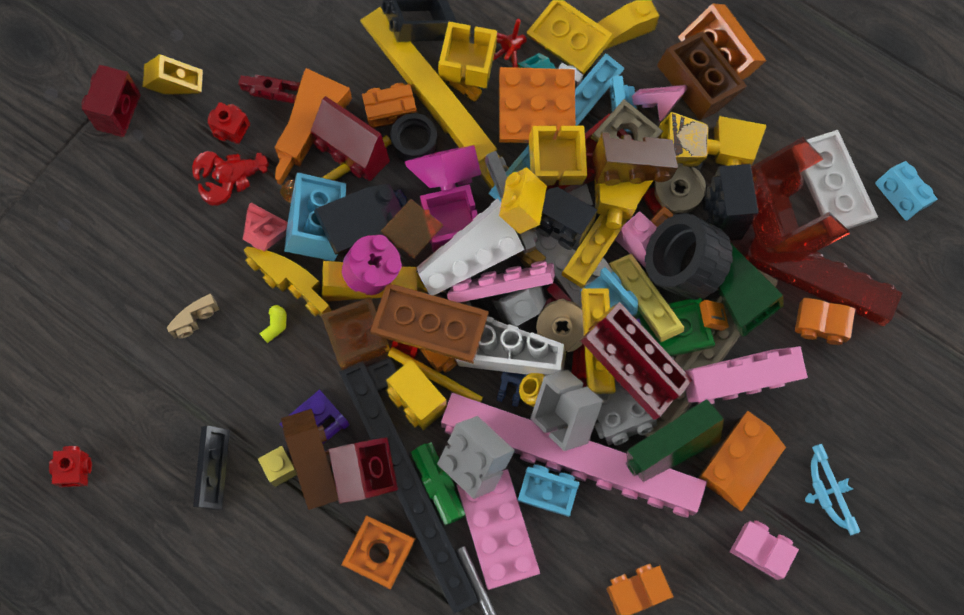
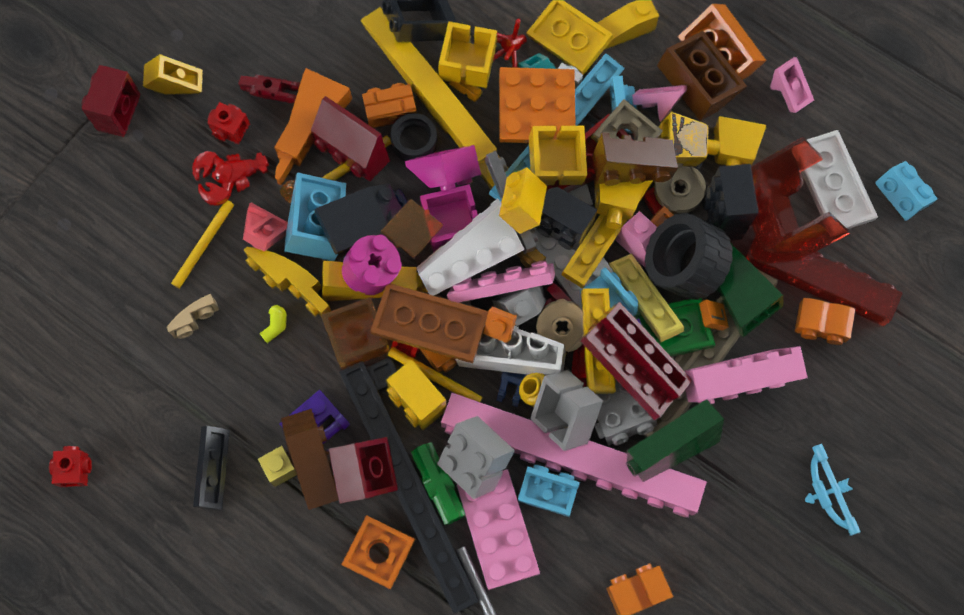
orange slope [698,411,786,511] -> none
bright pink brick [730,521,799,580] -> none
none -> yellow bar [171,200,234,289]
none -> orange plate [483,307,517,343]
none -> bright pink slope [770,57,814,113]

